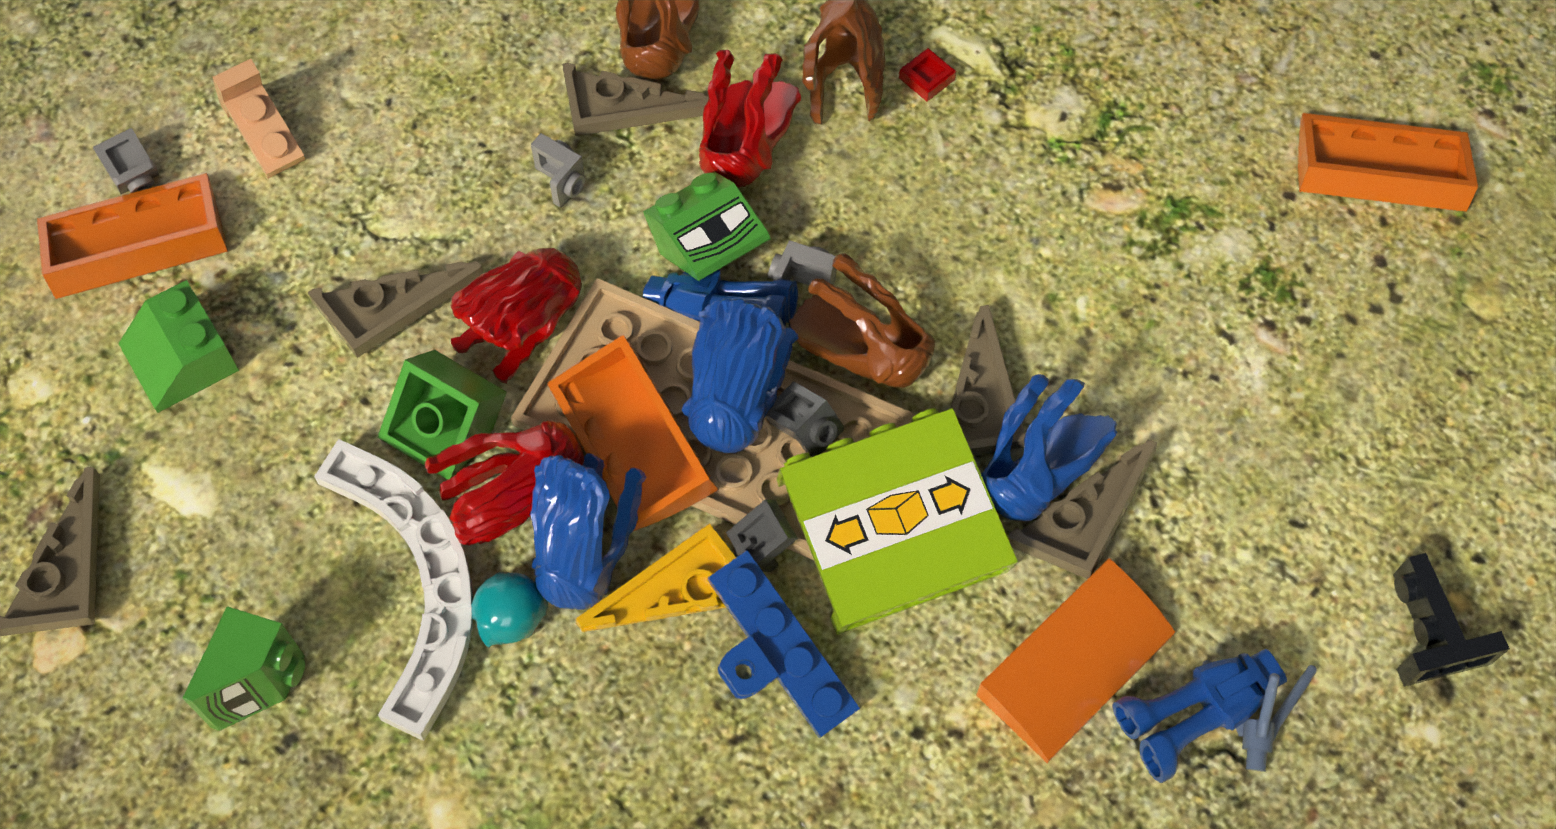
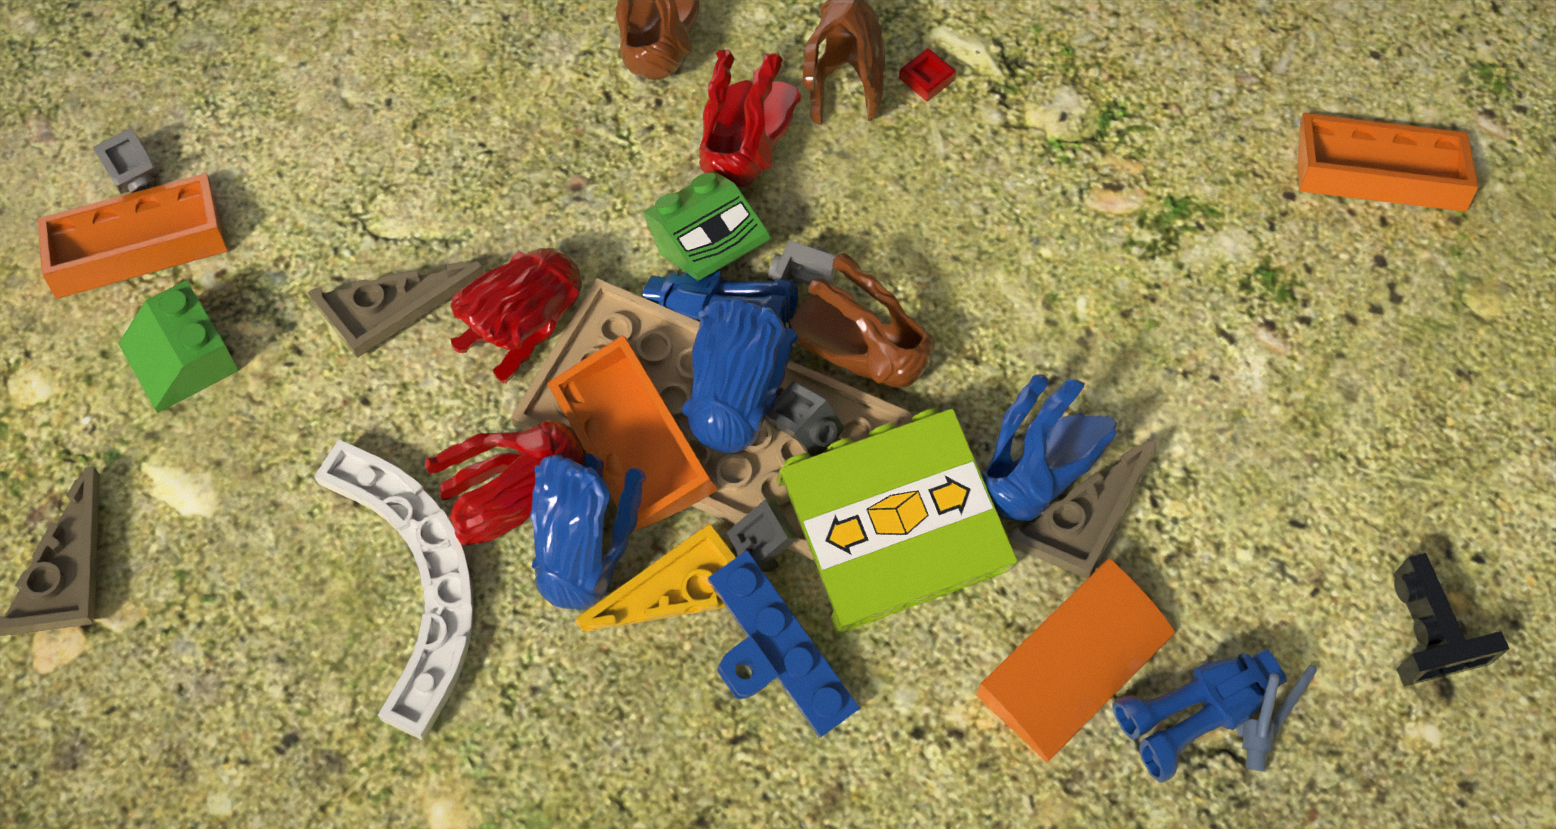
bright green slope [183,606,305,731] -> none
light nougat bracket [212,59,305,179] -> none
bright green slope [377,350,507,480] -> none
teal hair [471,571,548,648] -> none
light grey bracket [531,133,585,208] -> none
dark tan wing [562,63,709,136] -> none
dark tan wing [950,305,1025,456] -> none

